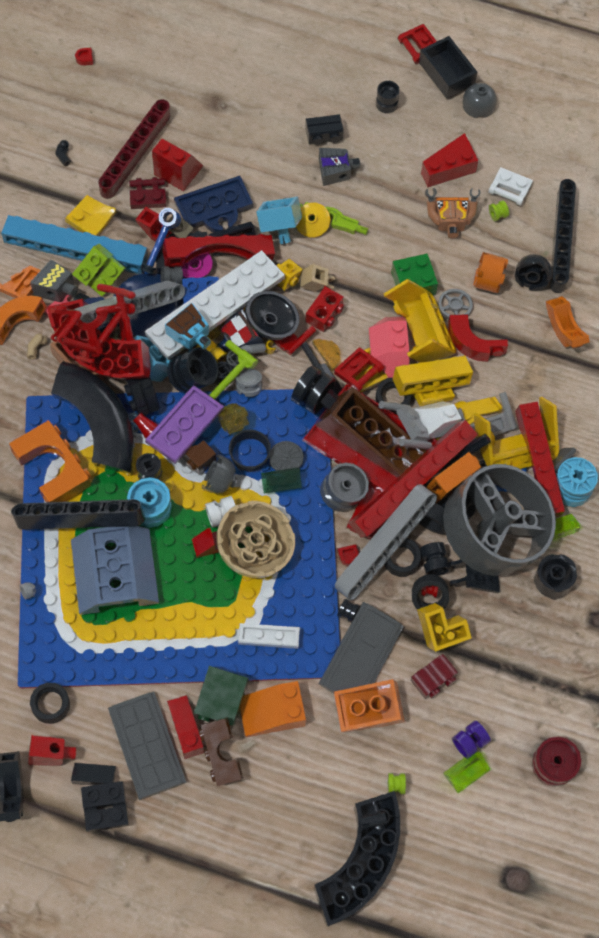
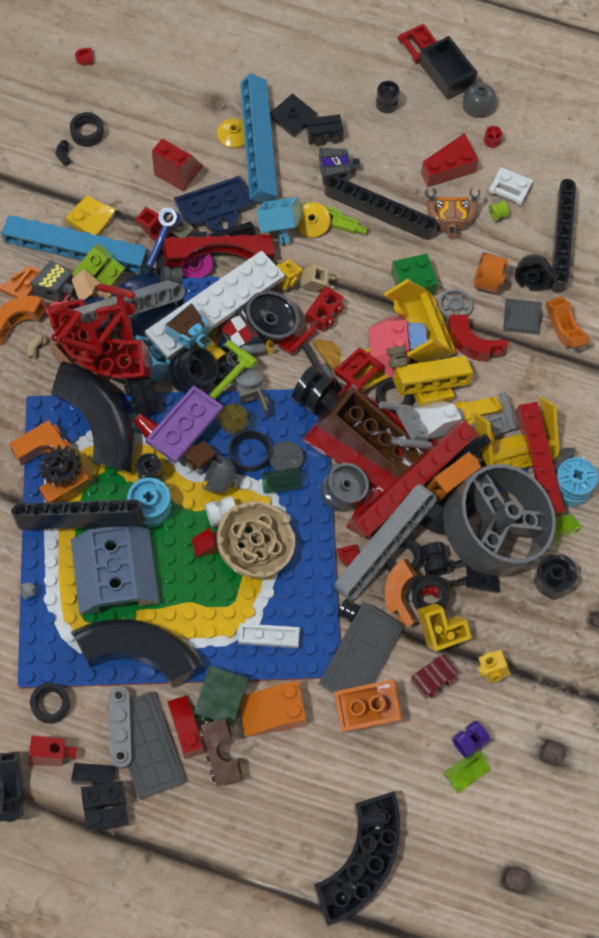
dark red beam [98,99,171,199] -> none
dark red plate [129,177,166,209] -> none
lime wheel [387,773,406,794] -> none
dark red wheel [532,737,582,787] -> none
none -> black gear [39,445,82,488]
none -> black tyre [70,112,104,147]
none -> black brick [71,619,208,688]
none -> light nougat slope [72,269,111,300]
none -> light grey plate [109,686,132,769]
none -> yellow dish [217,118,245,148]
none -> dark tan bracket [239,388,269,418]
none -> dark azure brick [240,73,278,203]
none -> black plate [270,93,318,137]
none -> black beam [324,175,437,240]
none -> orange arch [385,559,418,627]
none -> dark tan wheel [386,345,408,367]
none -> light blue slope [407,322,428,349]
none -> yellow brick [477,650,511,684]
none -> red wheel [484,126,502,148]
none -> dark grey piece [503,298,542,335]

